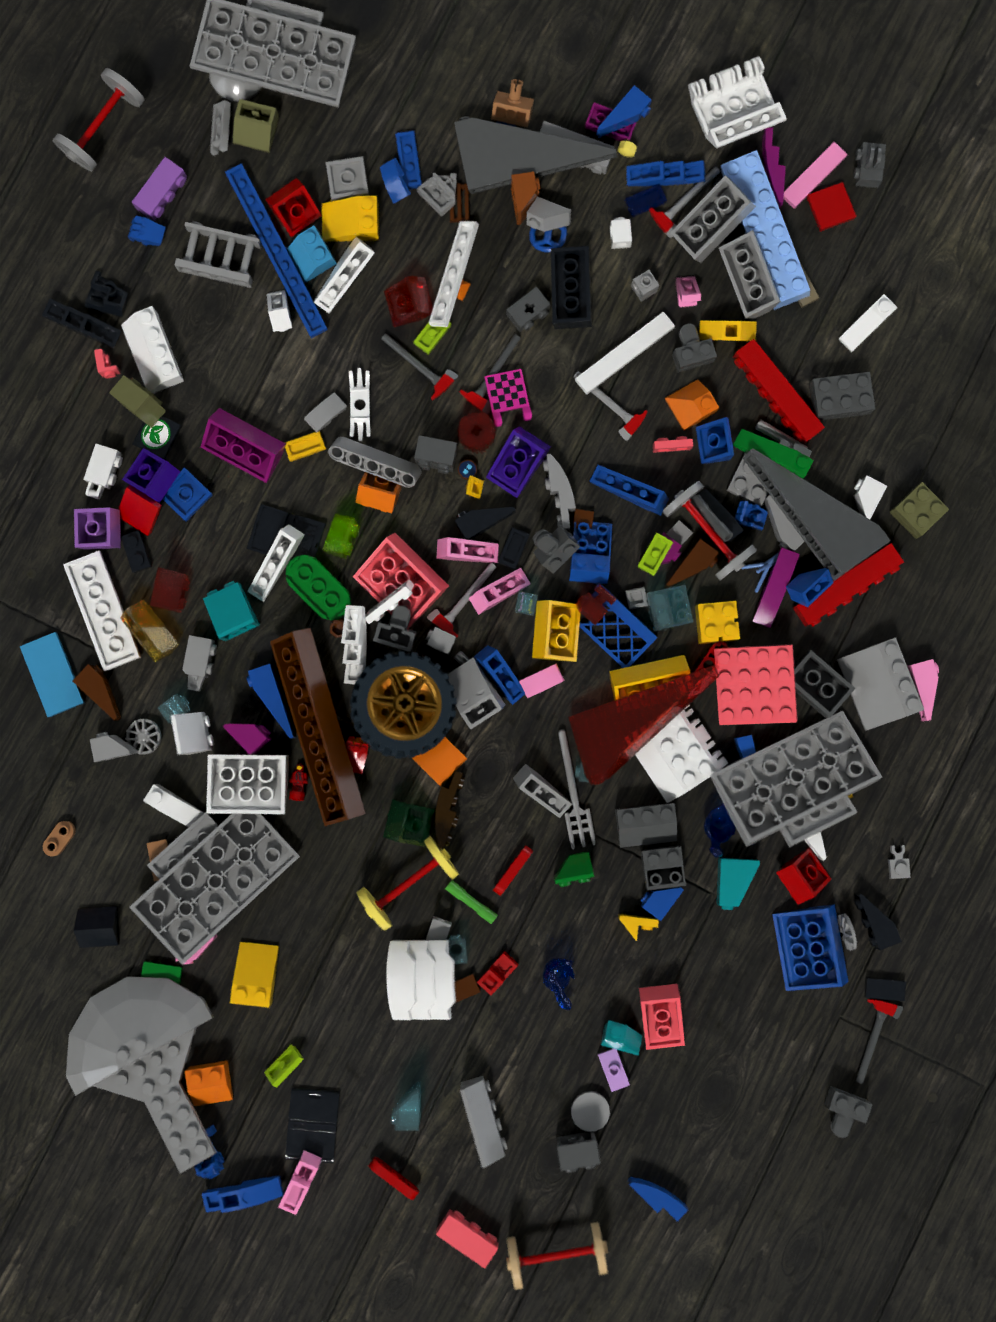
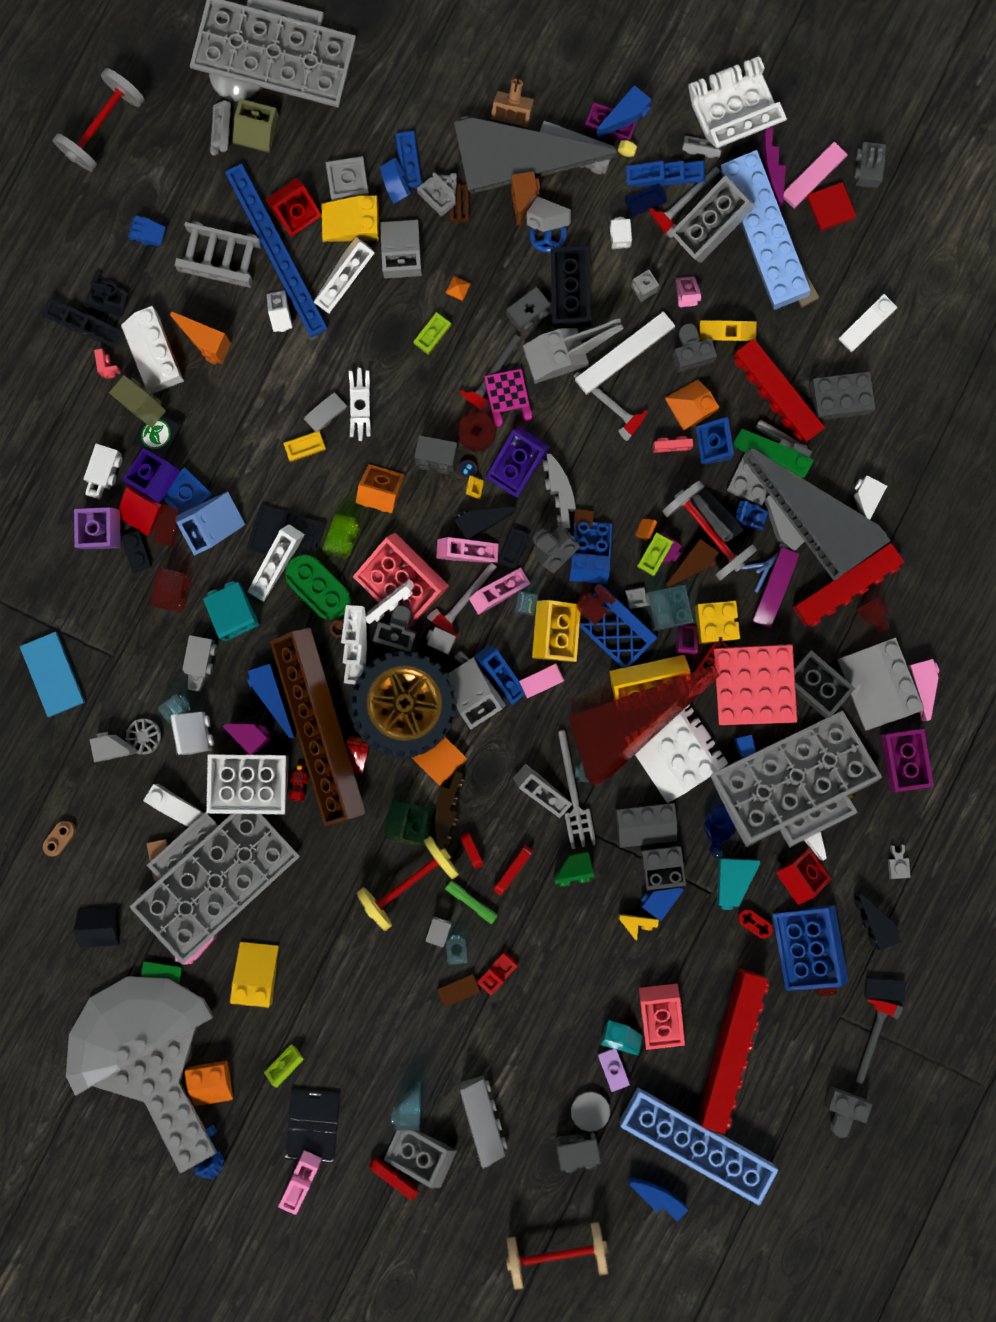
white plate [63,551,141,671] -> none
reddish brown slope [73,664,121,721] -> none
clear yellow brick [120,600,179,663] -> none
medium lavender brick [132,157,187,221] -> none
magenta slope [201,408,286,483] -> none
blue slope [202,1176,284,1213] -> none
dark azure slope [287,226,337,283] -> none
light grey beam [328,437,421,488] -> none
dark grey piece [382,334,458,400] -> none
clear red slope [384,276,433,327] -> none
white slope [387,940,456,1020] -> none
white tile [429,221,479,327] -> none
coral brick [436,1209,498,1268] -> none
clear blue piece [542,958,575,1010] -> none
blue slope [589,465,669,516] -> none
light grey tile [666,520,693,545] -> none
light grey slope [719,230,781,320] -> none
blue slope [786,568,834,607] -> none
light grey wheel [837,914,857,951] -> none
olive brick [890,482,949,539] -> none
none -> clear red slope [153,504,181,547]
none -> orange slope [170,312,231,364]
none -> medium blue slope [176,491,245,556]
none -> light grey slope [381,220,422,278]
none -> light grey slope [384,1123,457,1188]
none -> red beam [460,832,484,869]
none -> light grey slope [523,319,623,384]
none -> light blue brick [619,1087,778,1205]
none -> orange slope [636,519,657,541]
none -> magenta slope [675,624,698,655]
none -> light grey plate [683,136,721,158]
none -> red brick [697,968,769,1134]
none -> red beam [738,909,772,938]
none -> clear red tile [814,987,838,996]
none -> clear red brick [857,597,890,632]
none -> magenta brick [880,729,934,792]

